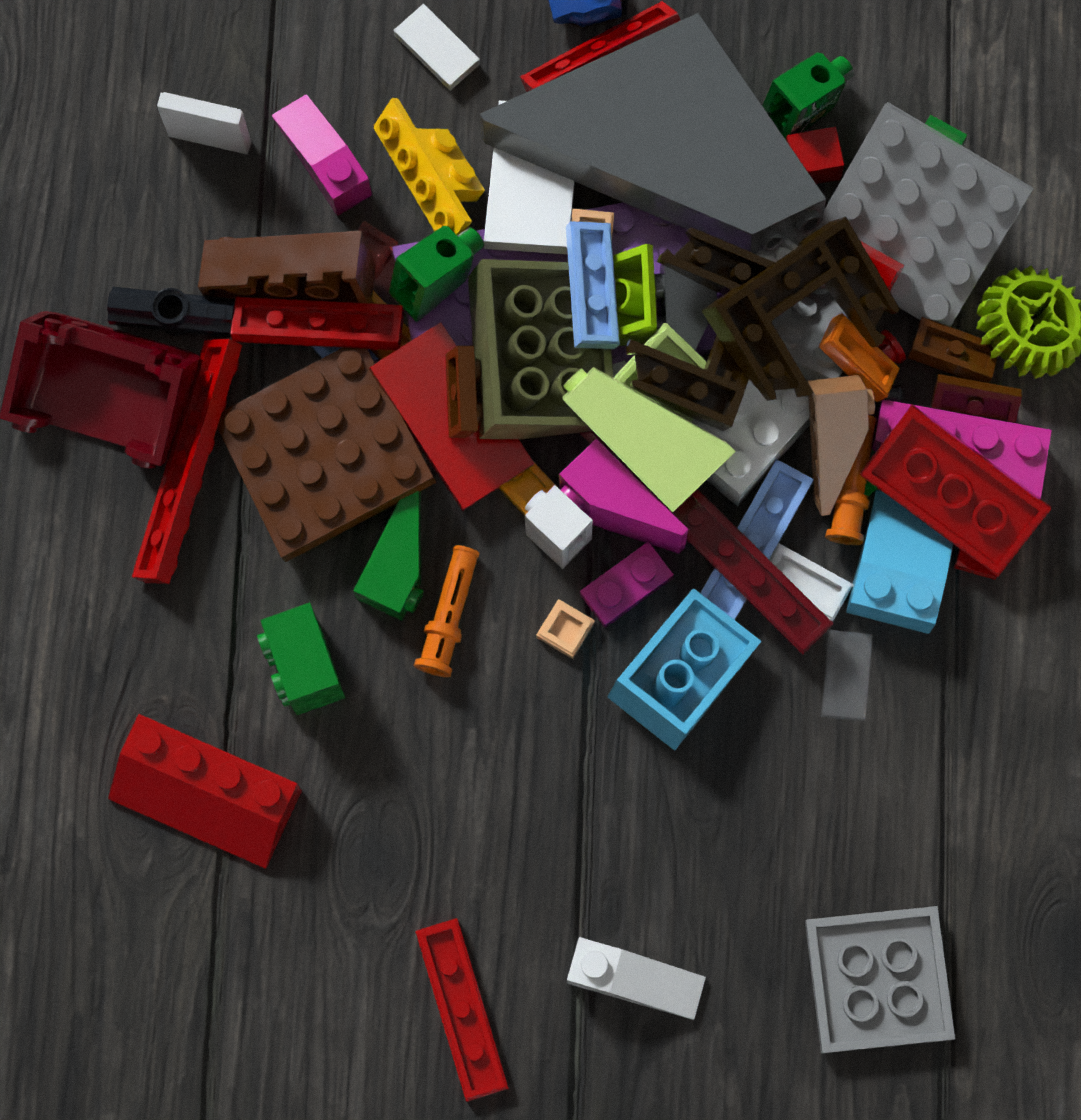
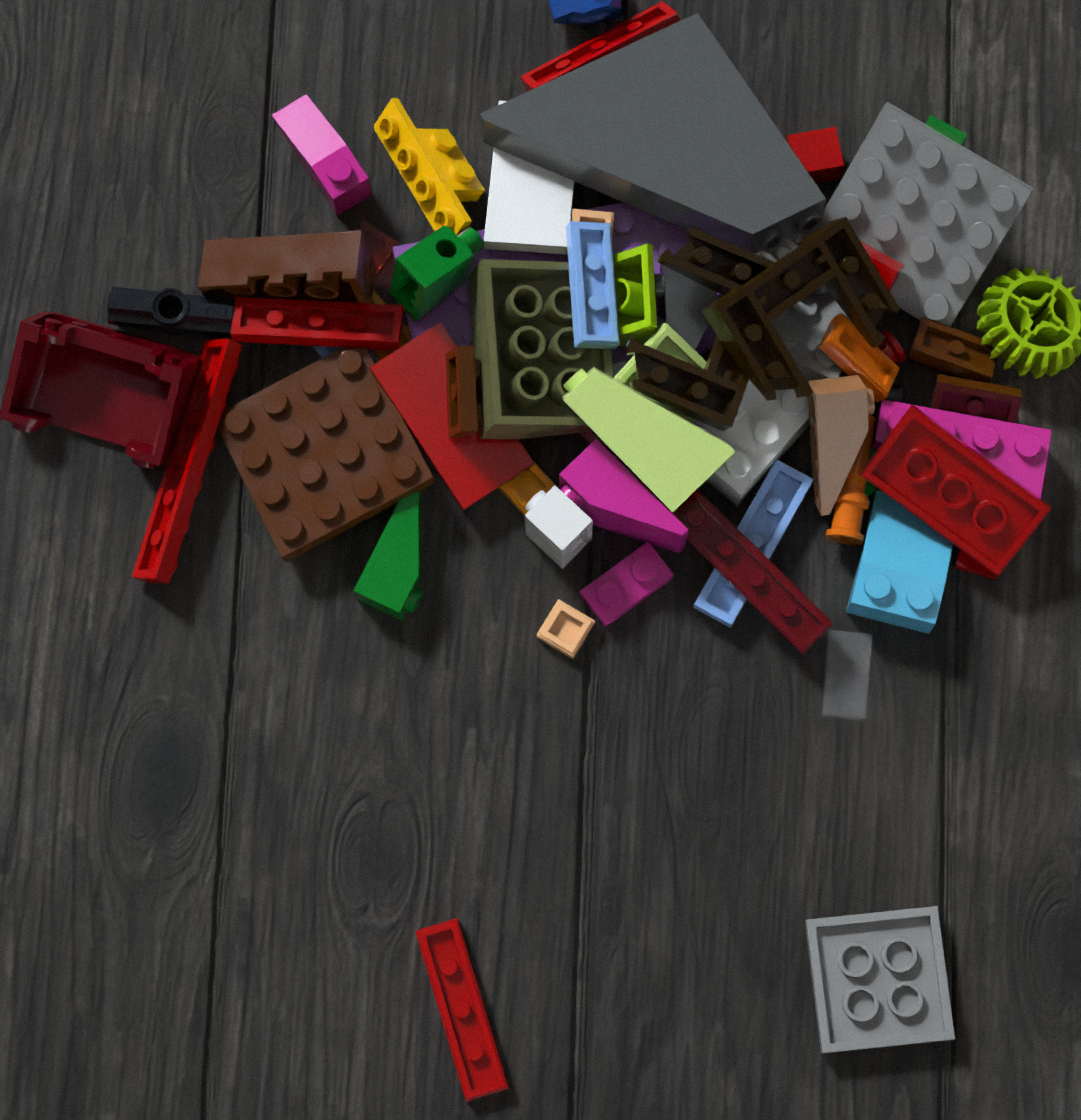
red slope [108,714,302,869] -> none
white tile [157,92,251,155] -> none
green brick [257,602,345,715] -> none
white tile [394,4,480,91] -> none
orange pin [414,545,480,677] -> none
white slope [567,937,706,1020] -> none
medium azure slope [607,588,761,751] -> none
green torso [762,52,854,140] -> none
white tile [769,543,853,622] -> none

